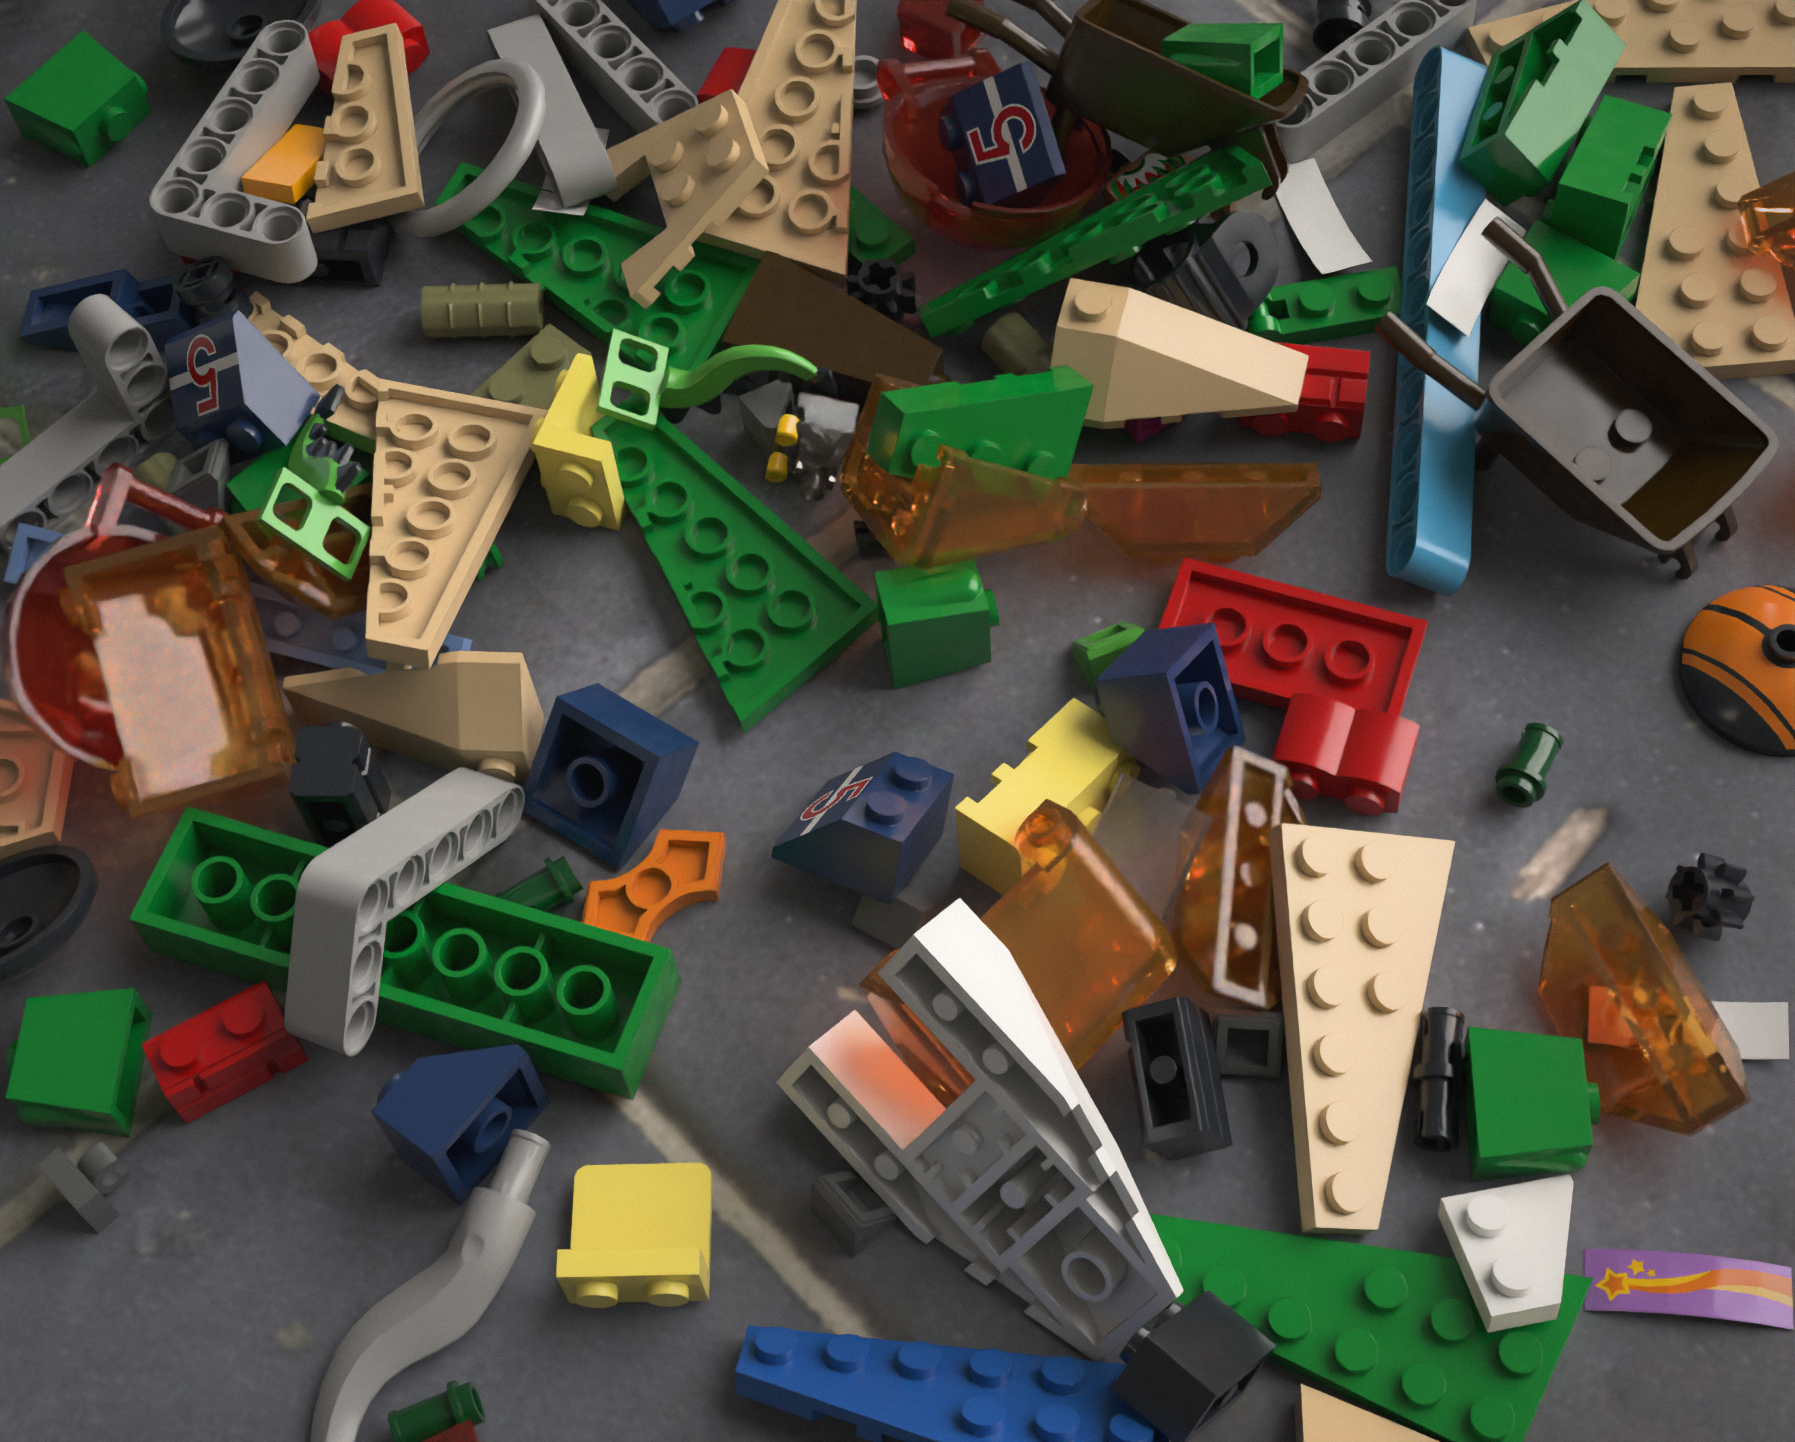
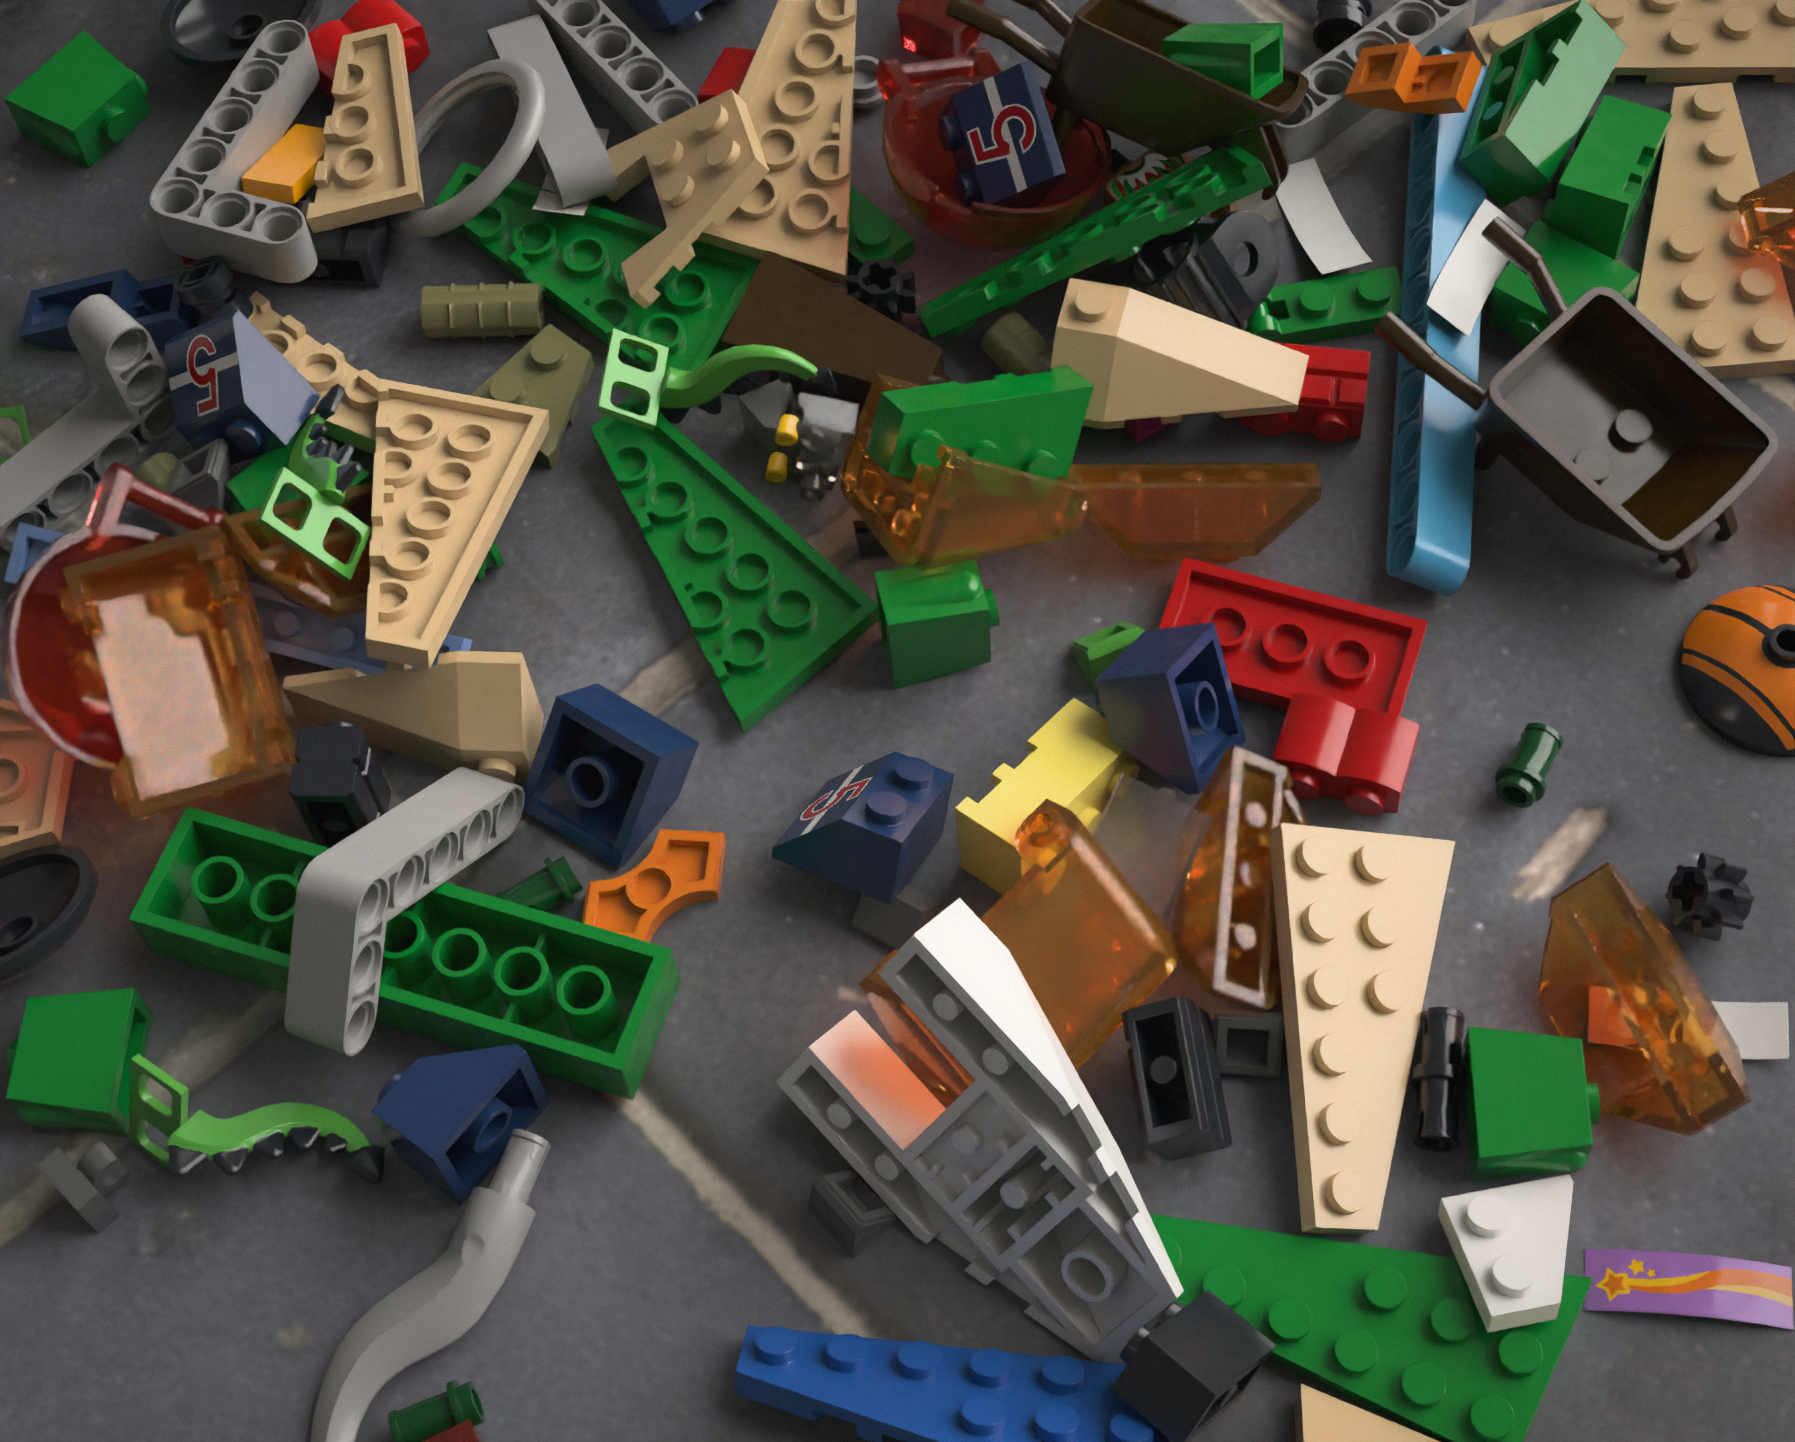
red brick [142,980,308,1124] -> none
light yellow bracket [530,353,628,531] -> none
light yellow bracket [556,1163,713,1308] -> none
none -> bright green piece [128,1053,385,1184]
none -> orange slope [1345,42,1482,114]

